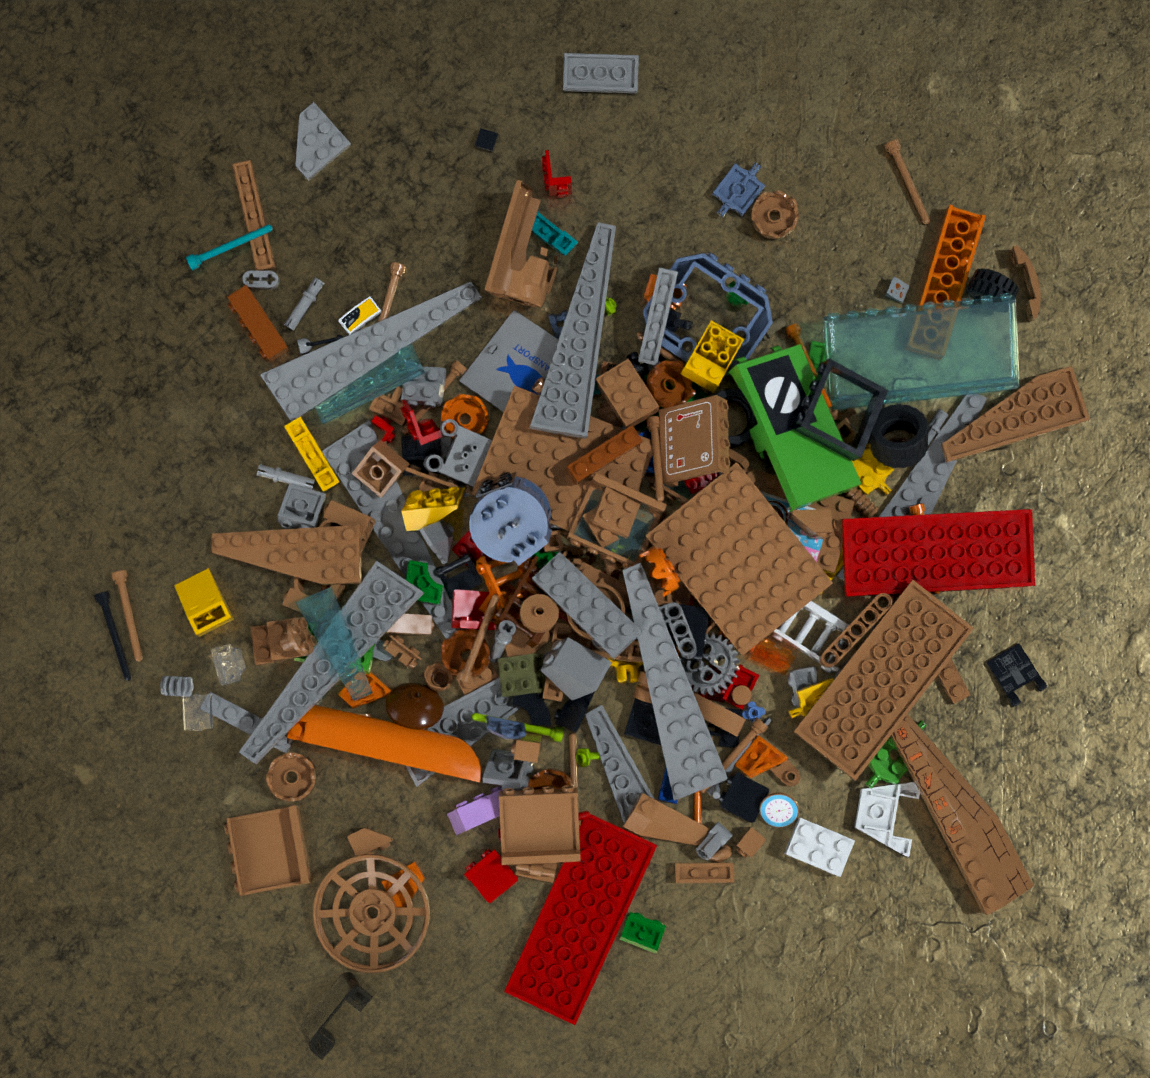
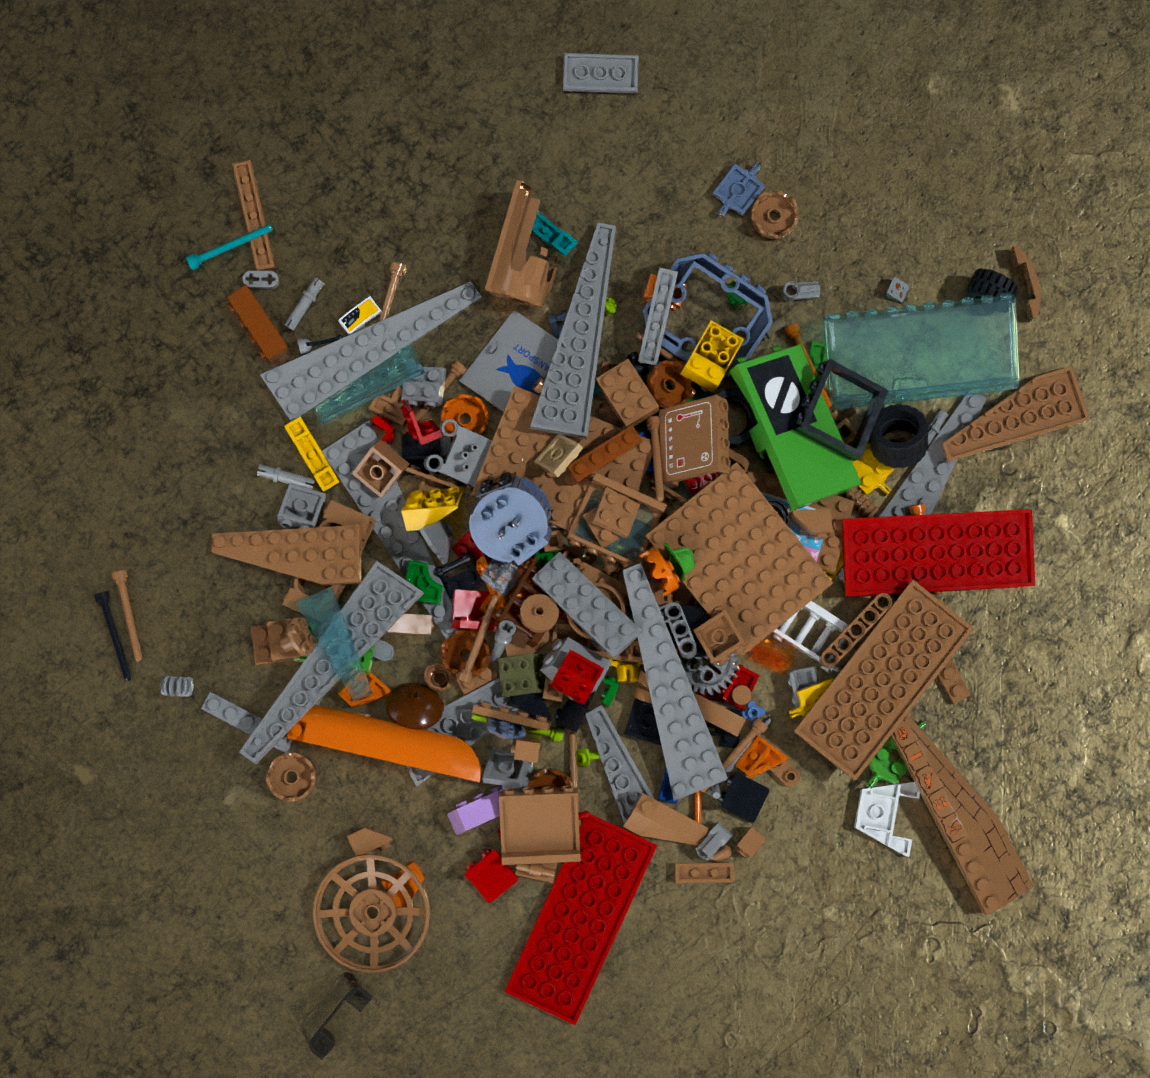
yellow slope [174,568,234,637] -> none
clear piece [183,694,213,731] -> none
clear slope [211,644,246,686] -> none
medium nougat panel [224,805,311,896] -> none
light grey plate [295,102,351,181] -> none
medium nougat hinge [382,634,422,669] -> none
black tile [475,128,498,153] -> none
red bracket [542,150,572,198] -> none
green bracket [619,912,667,954] -> none
black plate [666,310,693,332] -> none
piece [760,792,799,828] -> none
white brick [784,818,855,877] -> none
medium nougat piece [884,139,930,224] -> none
orange tile [905,205,986,360] -> none
black flag [986,643,1047,707] -> none
none -> medium nougat plate [472,701,552,731]
none -> clear piece [480,559,522,597]
none -> tan plate [534,434,583,477]
none -> red bracket [551,649,604,704]
none -> green bracket [601,676,619,707]
none -> bright green piece [663,542,695,581]
none -> medium nougat plate [693,609,749,665]
none -> light grey piece [781,281,820,302]

